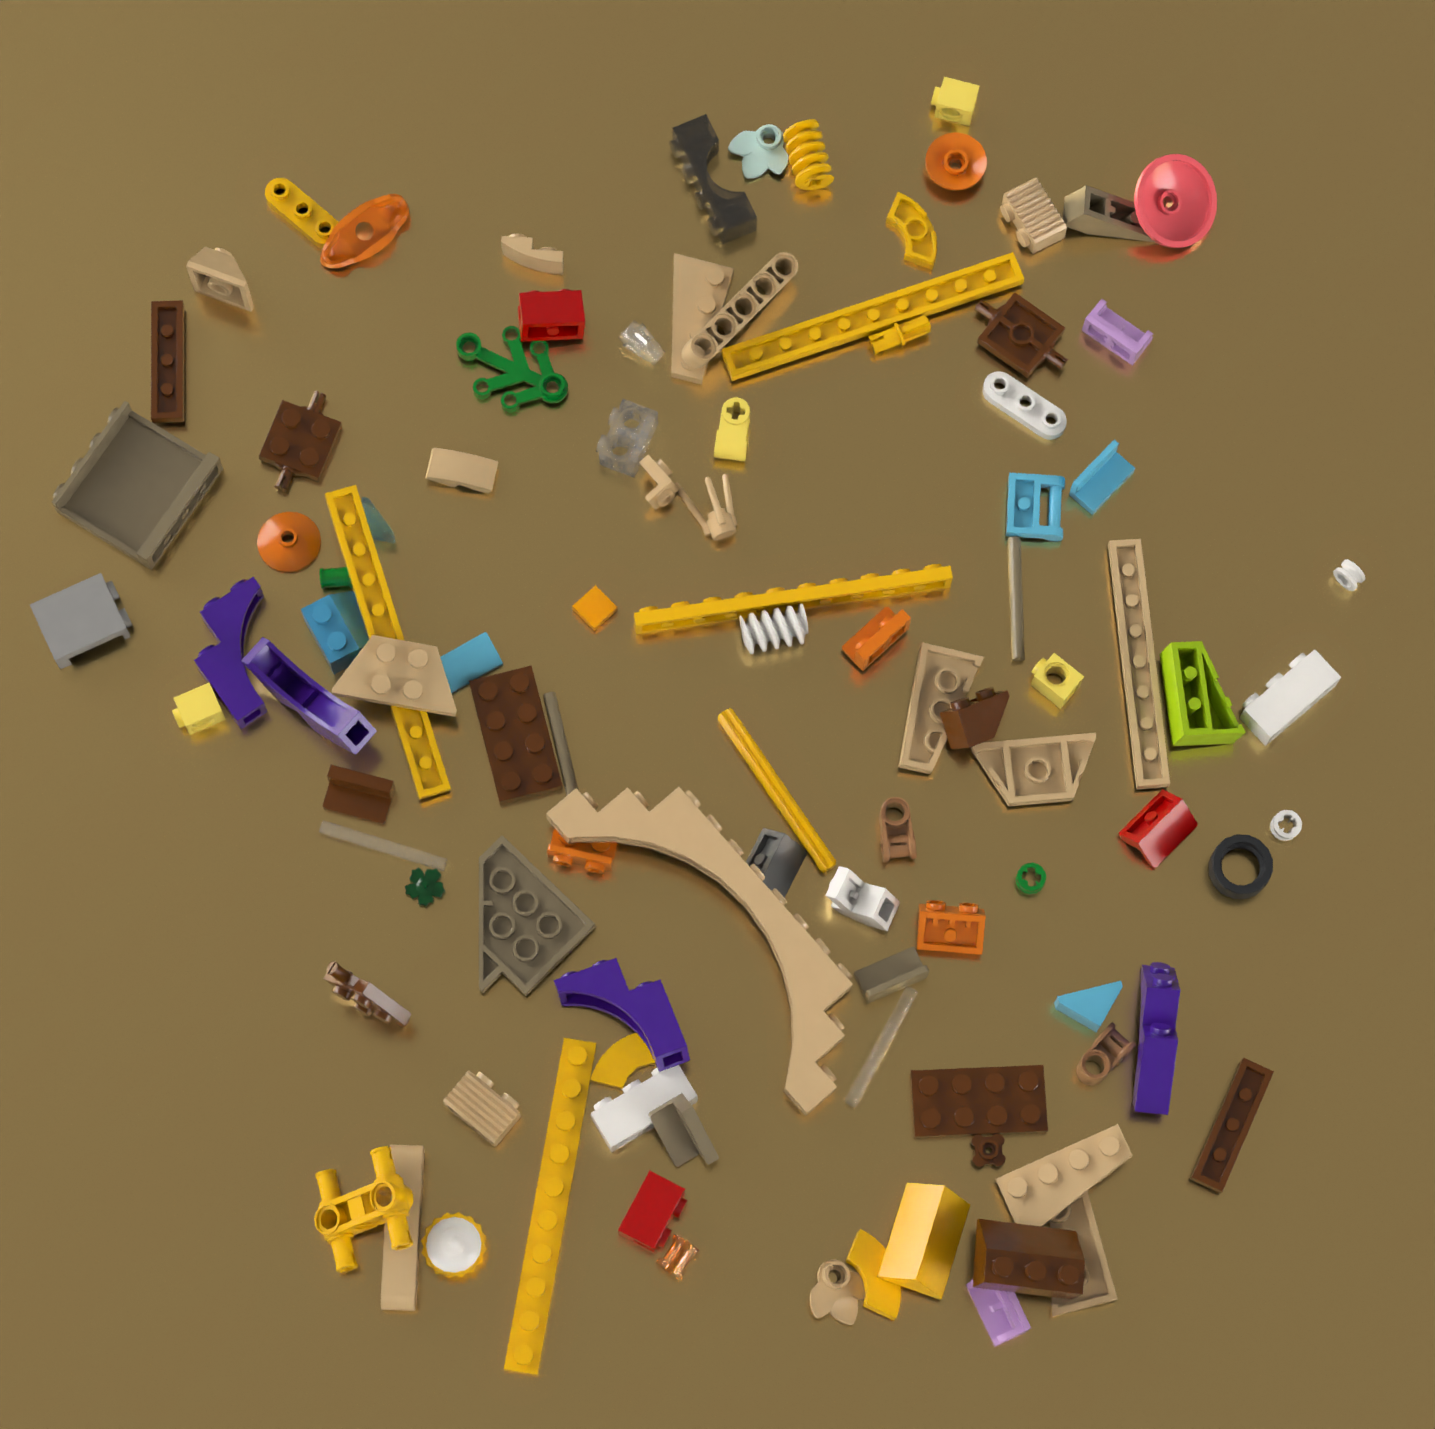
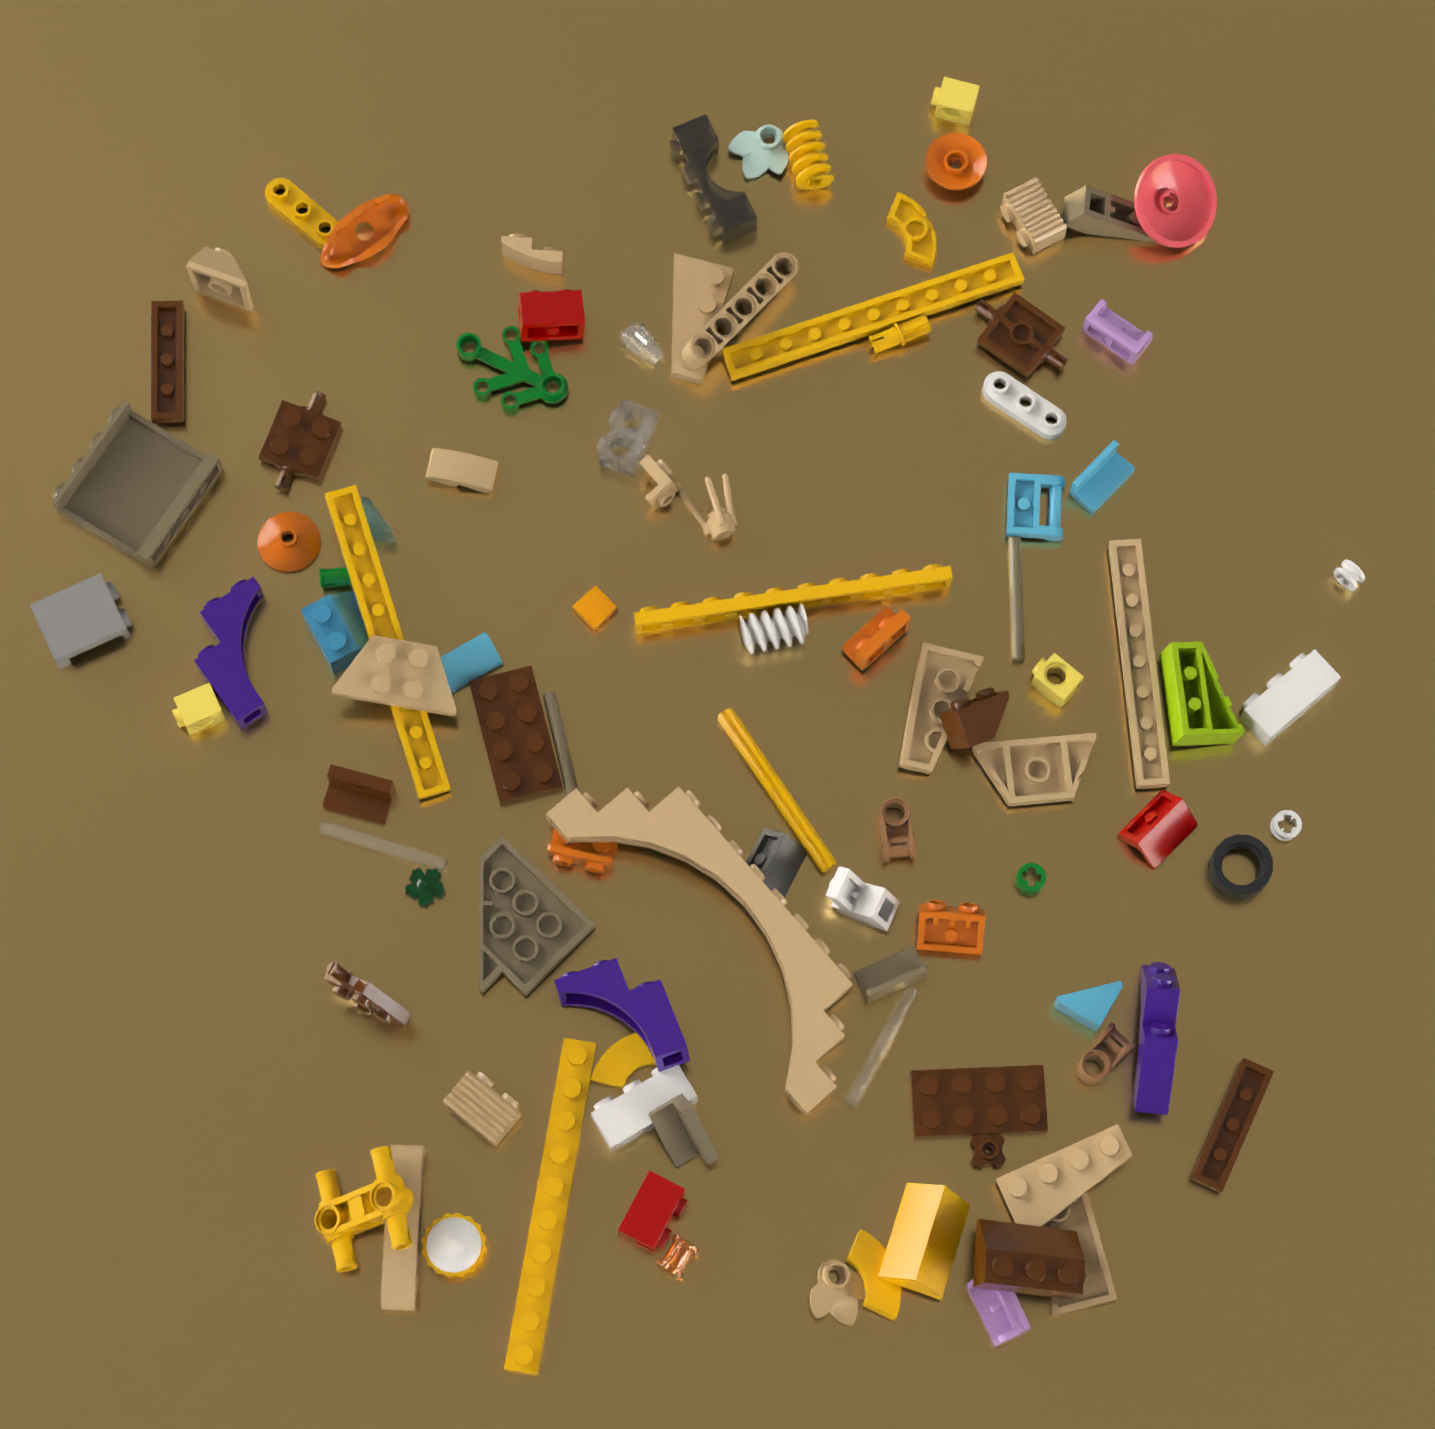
dark purple arch [241,637,377,755] -> none
light yellow piece [714,397,750,462] -> none

